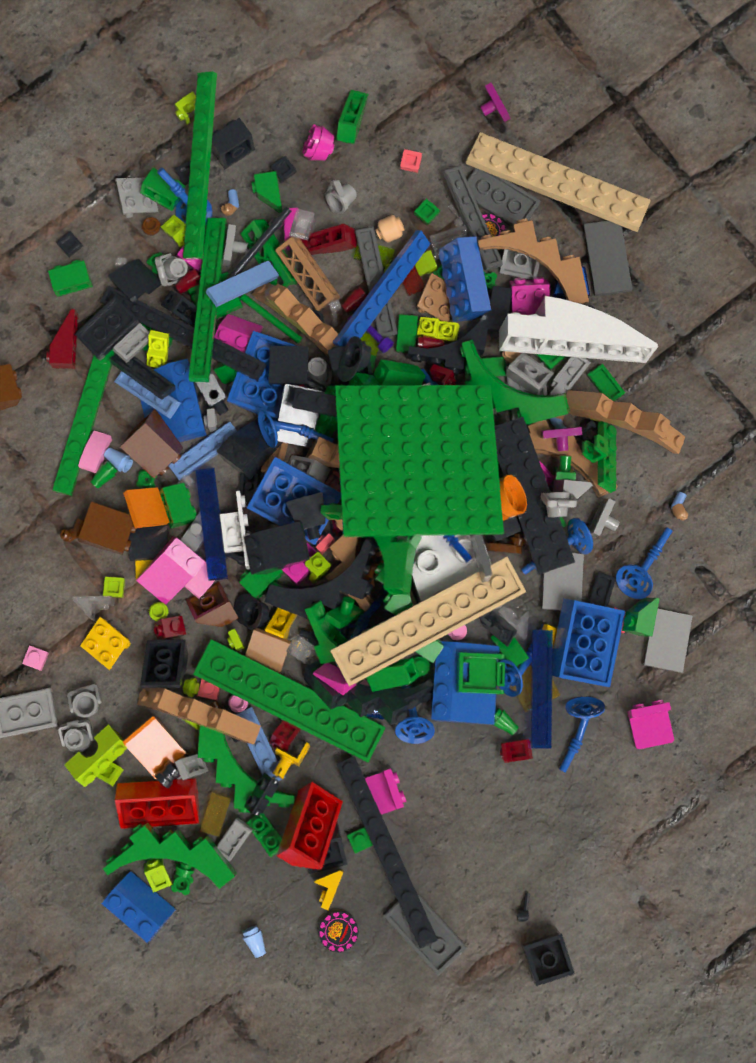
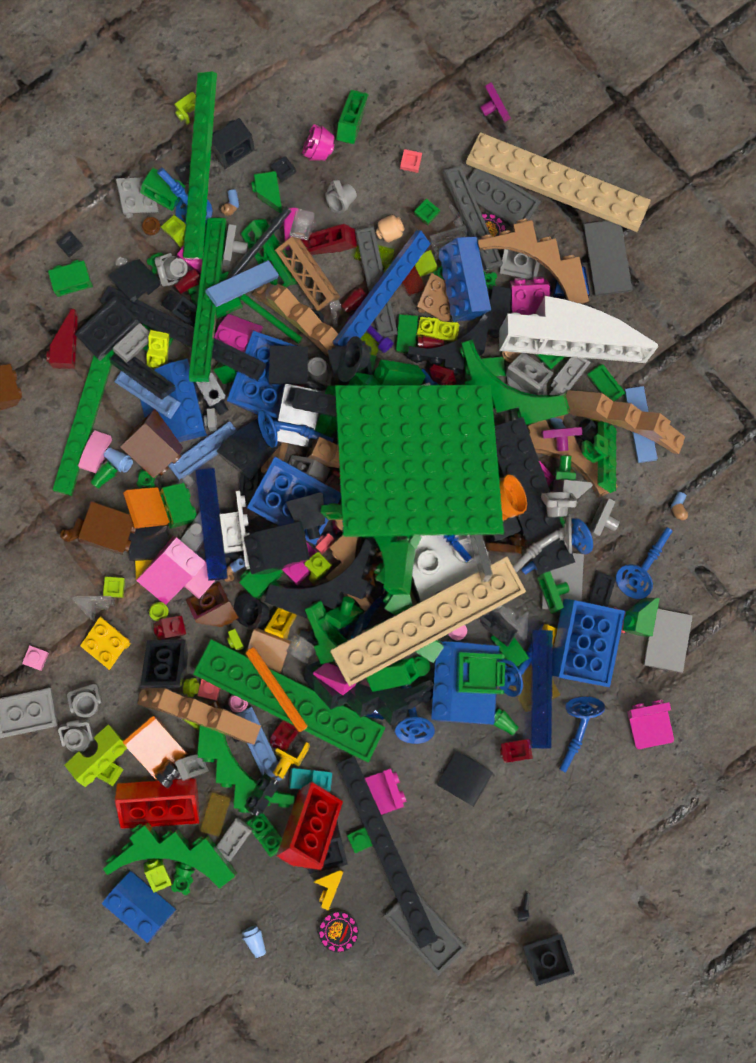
none -> arm [222,558,245,582]
none -> orange axle [246,647,307,732]
none -> teal slope [288,768,332,792]
none -> black slope [437,751,493,807]
none -> light grey dish [512,514,572,572]
none -> green tile [537,571,570,614]
none -> medium blue tile [624,386,658,463]

